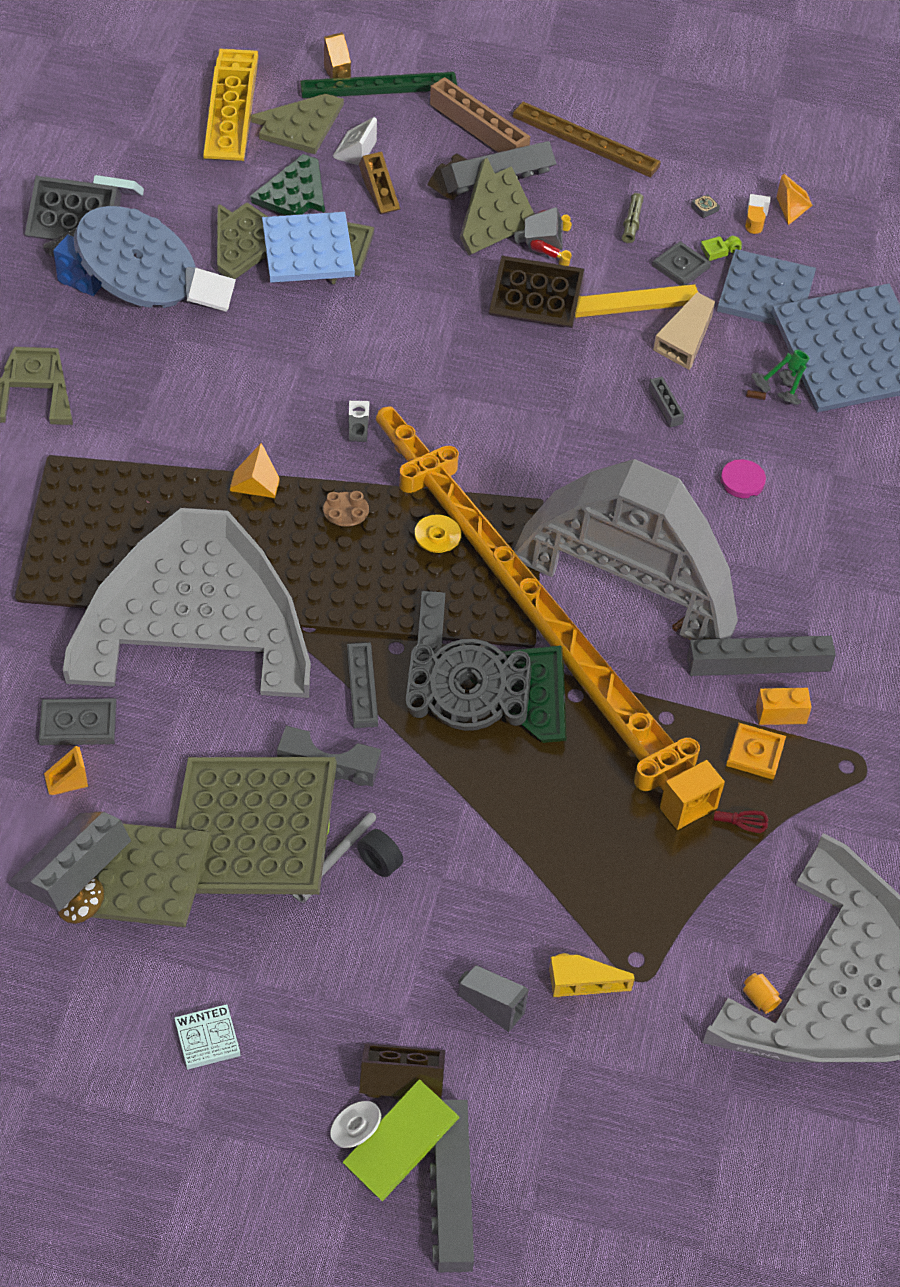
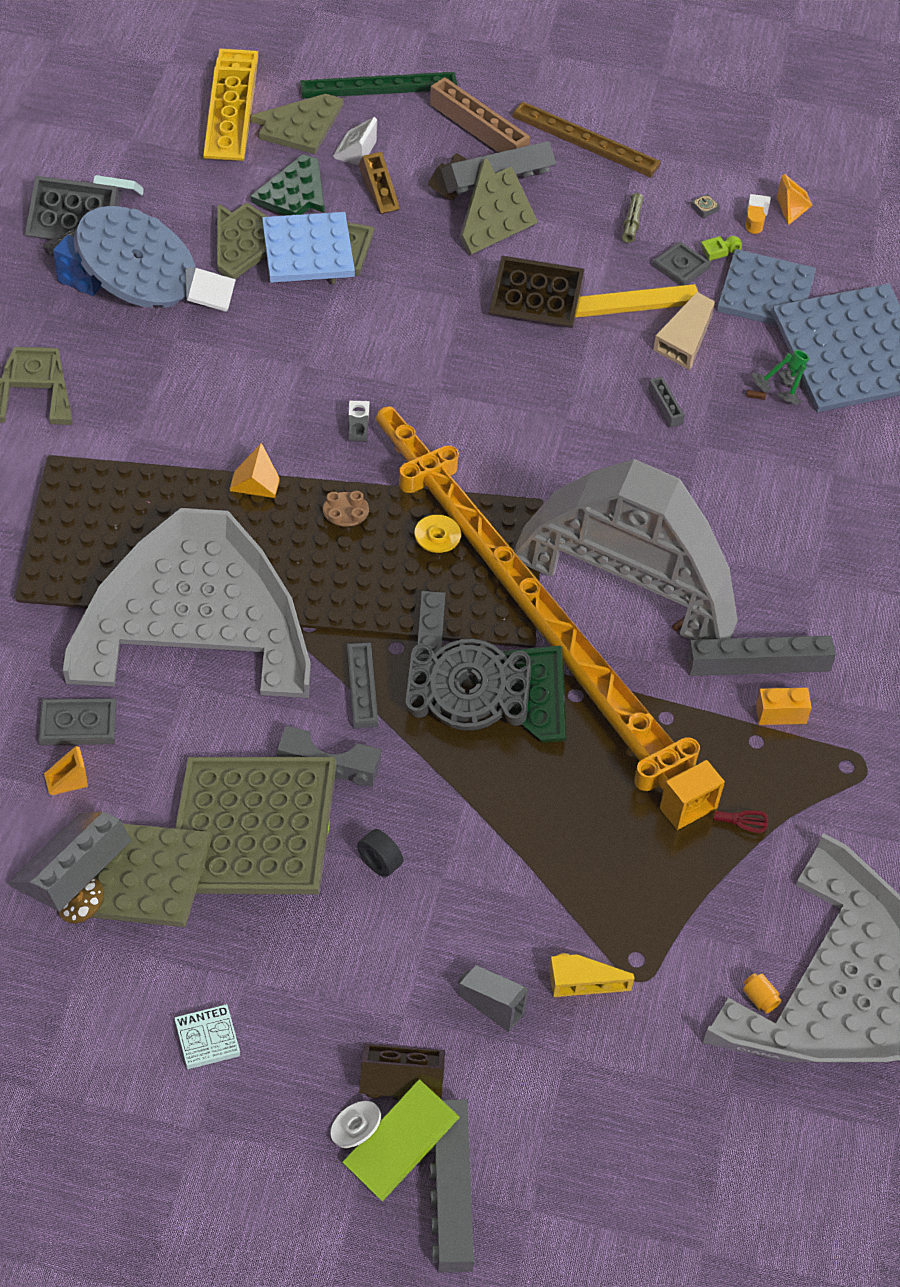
light grey piece [292,813,376,903] -> none
slope [324,32,351,78] -> none
torso [514,207,572,266] -> none
dark pink tile [721,459,766,498] -> none
light orange tile [726,723,786,780] -> none

